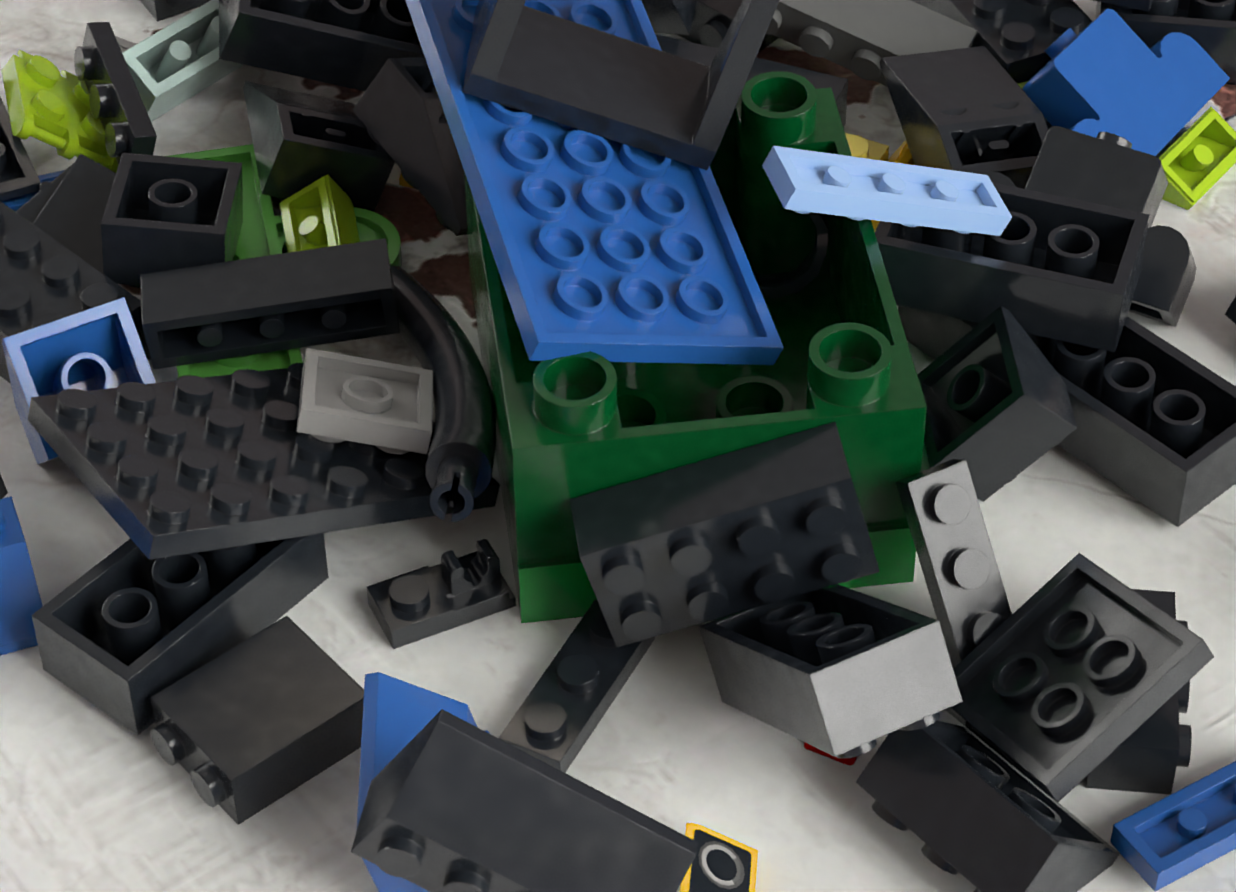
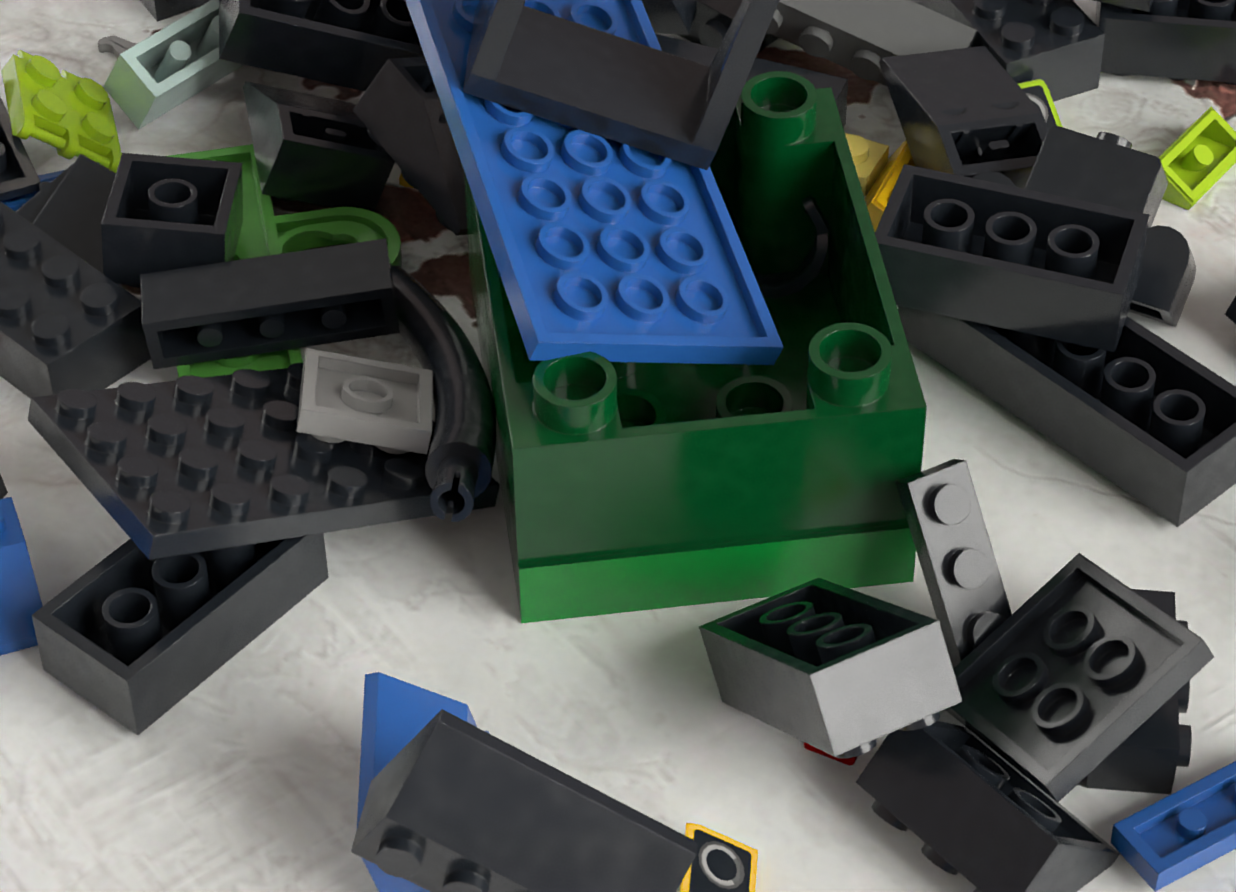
blue slope [2,297,156,465] -> none
black plate [74,22,157,165] -> none
black brick [150,616,364,825] -> none
lime slope [280,175,360,253] -> none
black plate [367,539,516,649] -> none
black plate [499,599,655,773] -> none
black brick [570,422,880,647] -> none
light blue plate [762,146,1012,236] -> none
black slope [917,306,1078,502] -> none
blue brick [1022,9,1230,156] -> none

